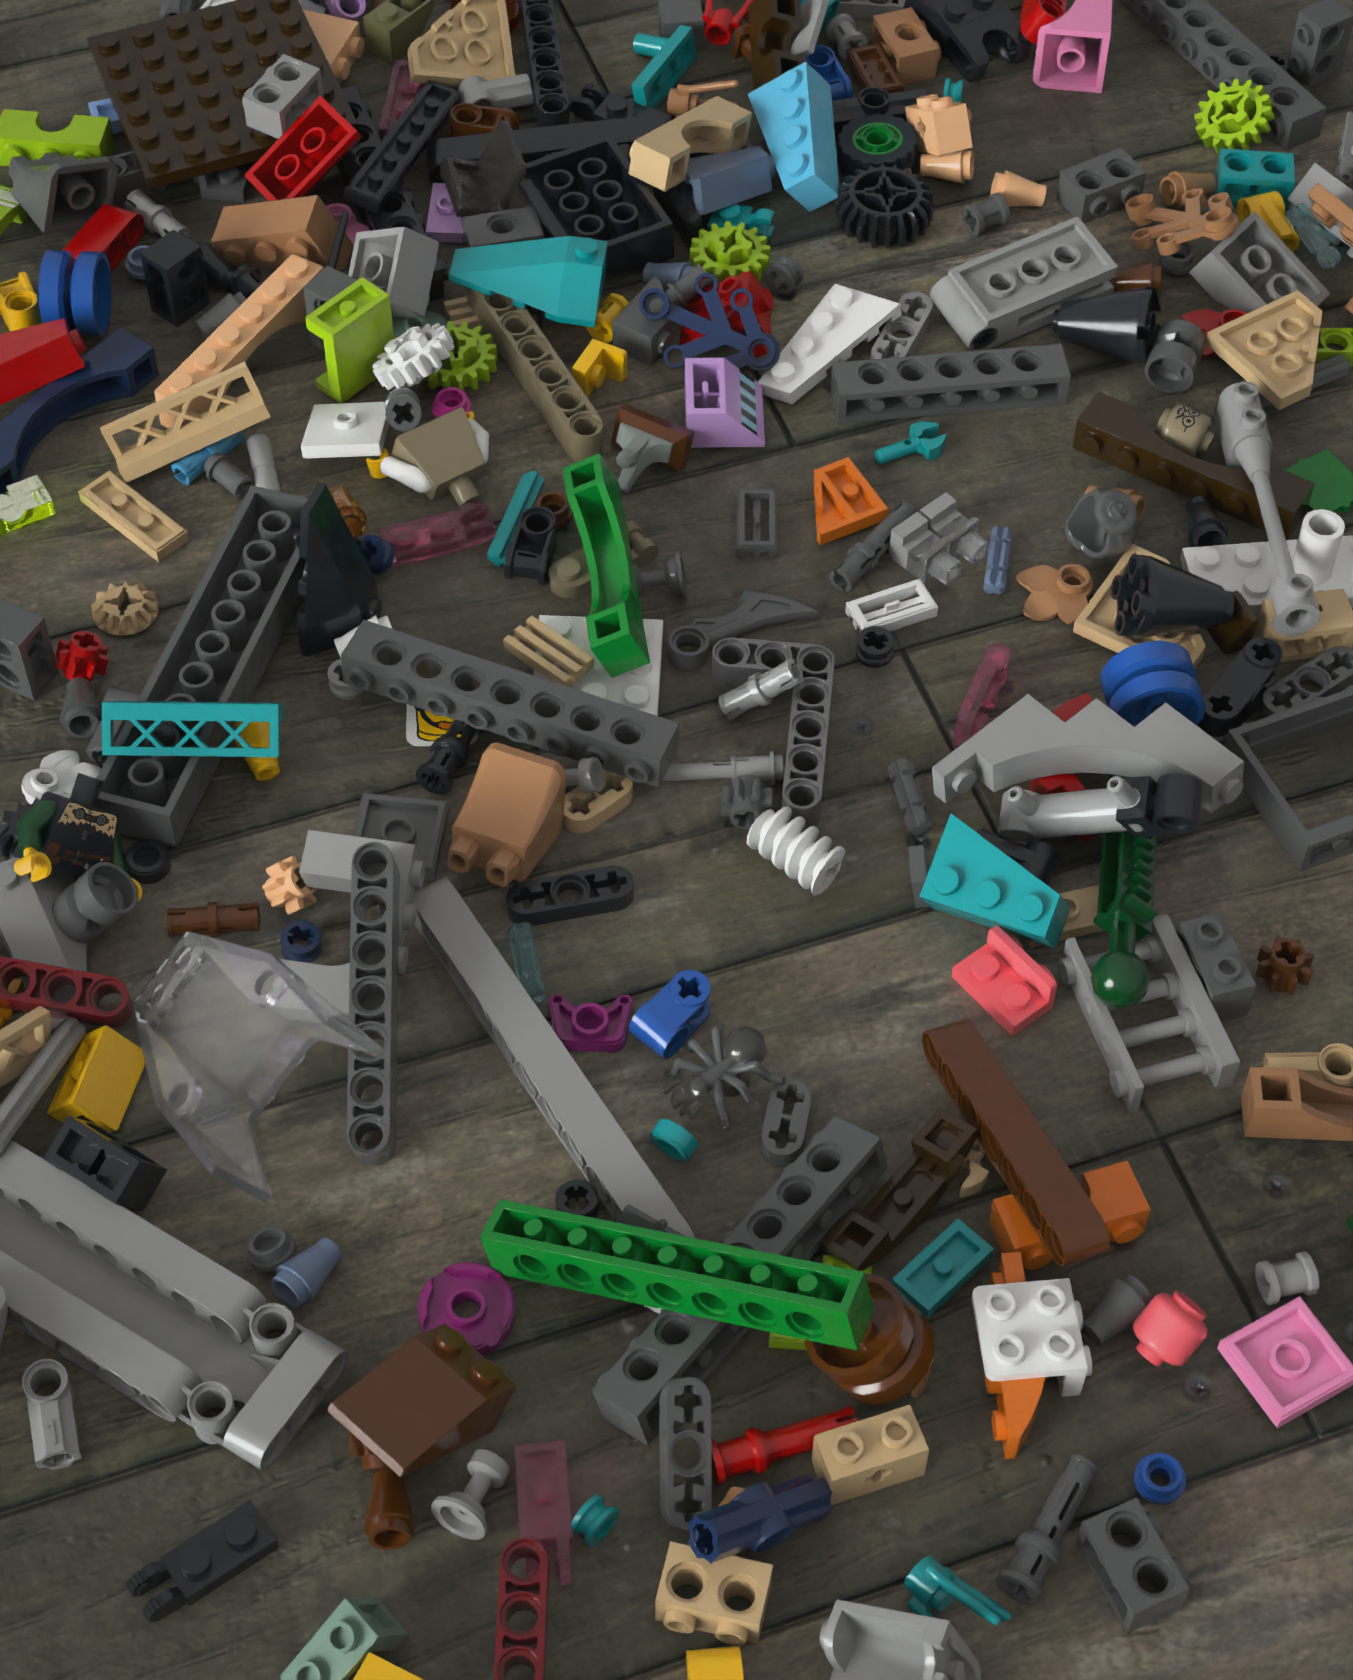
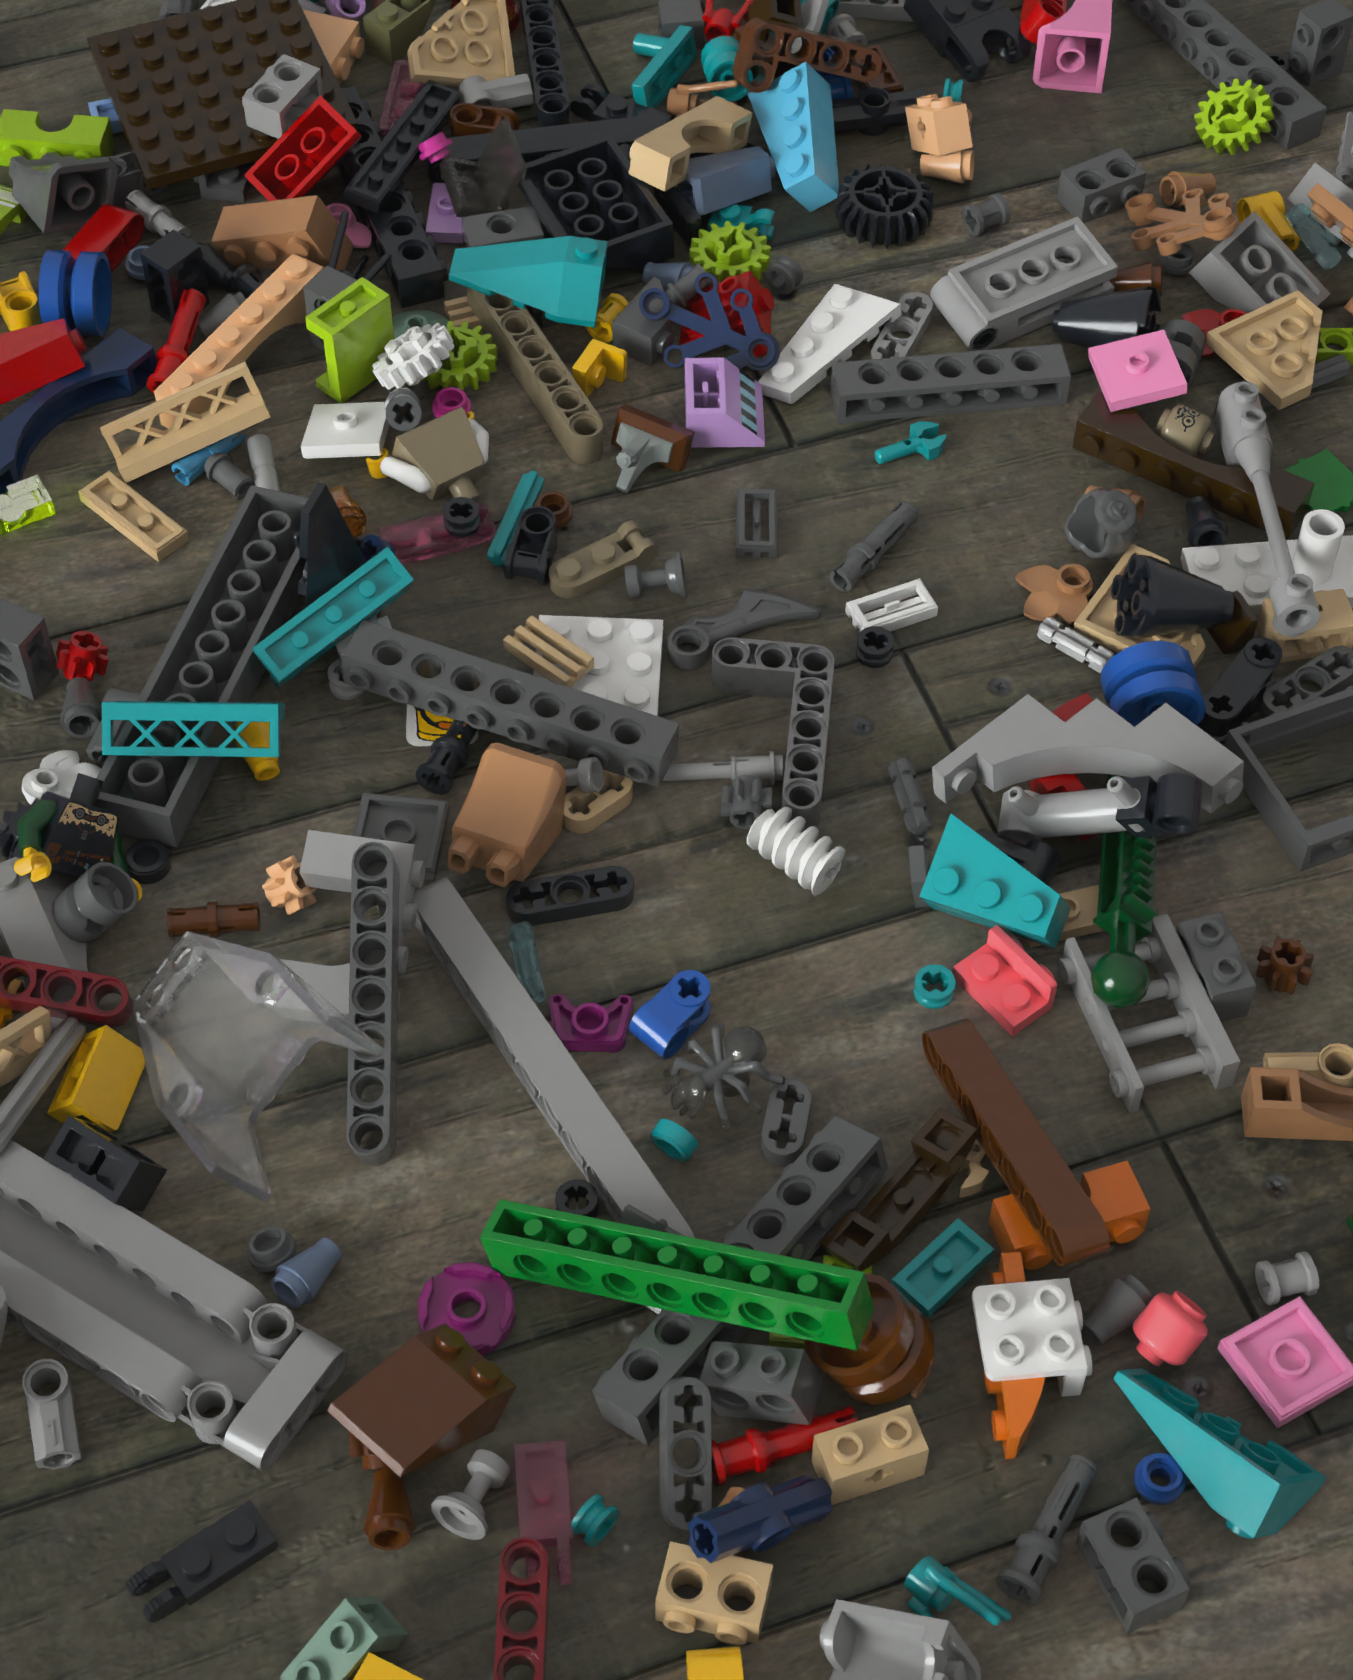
tan gear [91,579,159,636] -> none
dark blue bush [280,920,322,963] -> none
light grey slope [348,227,439,318] -> none
green arch [562,453,650,678] -> none
light grey pin [718,658,804,720] -> none
orange wing [813,457,888,546] -> none
black wheel [838,113,917,176] -> none
medium nougat brick [871,7,941,85] -> none
clear hips [889,492,989,586] -> none
clear pink hinge [952,642,1011,749] -> none
sand blue axle [983,525,1013,595] -> none
light nougat cone [990,170,1046,207] -> none
teal brick [1214,148,1295,210] -> none
none -> red pin [147,289,206,394]
none -> teal fence [252,547,414,689]
none -> dark pink plate [417,132,453,164]
none -> black bush [443,497,480,538]
none -> teal wheel [700,36,753,102]
none -> dark grey brick [700,1341,823,1425]
none -> reddish brown beam [733,18,882,93]
none -> teal bush [913,964,956,1009]
none -> light grey axle [1037,617,1114,674]
none -> bright pink plate [1088,330,1187,412]
none -> teal wedge [1114,1368,1327,1539]

